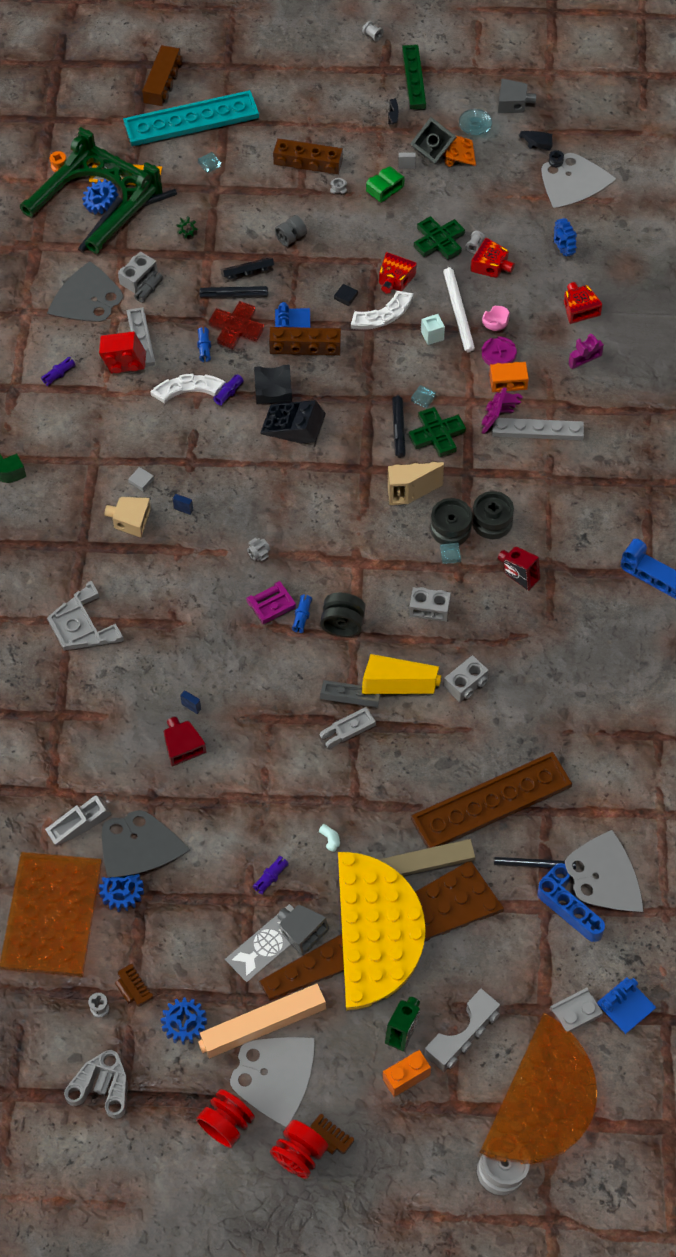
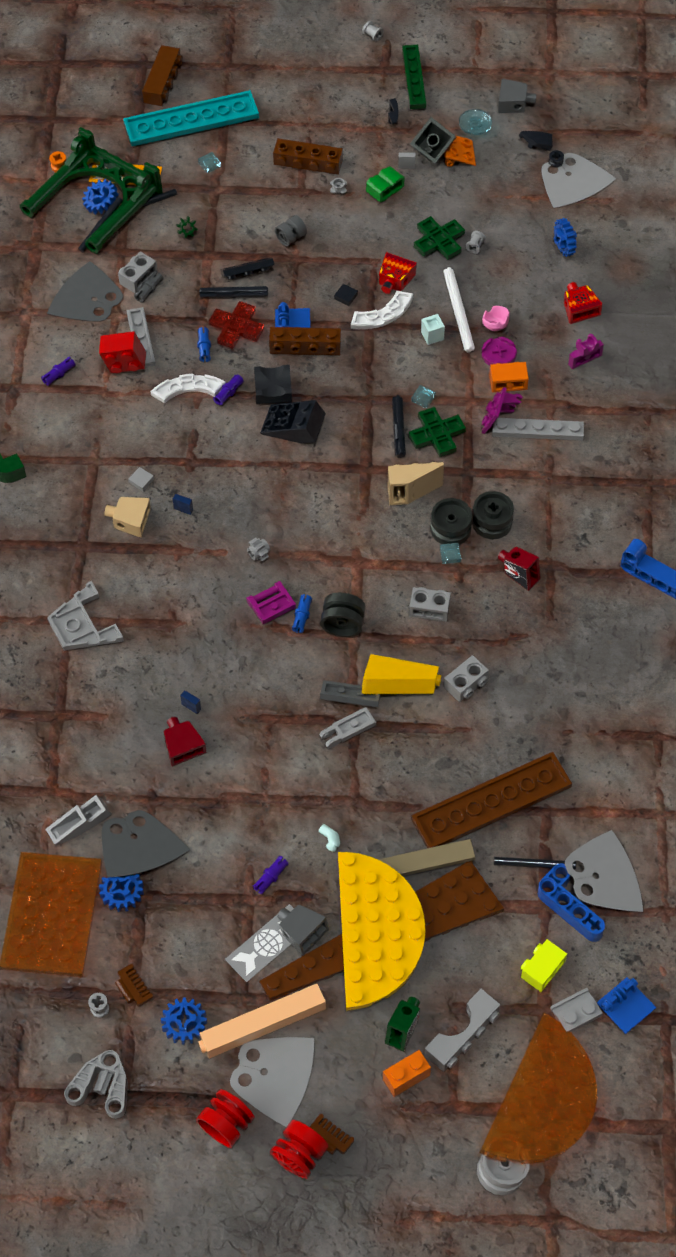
red torso [471,238,515,278] -> none
none -> neon yellow brick [521,939,567,992]

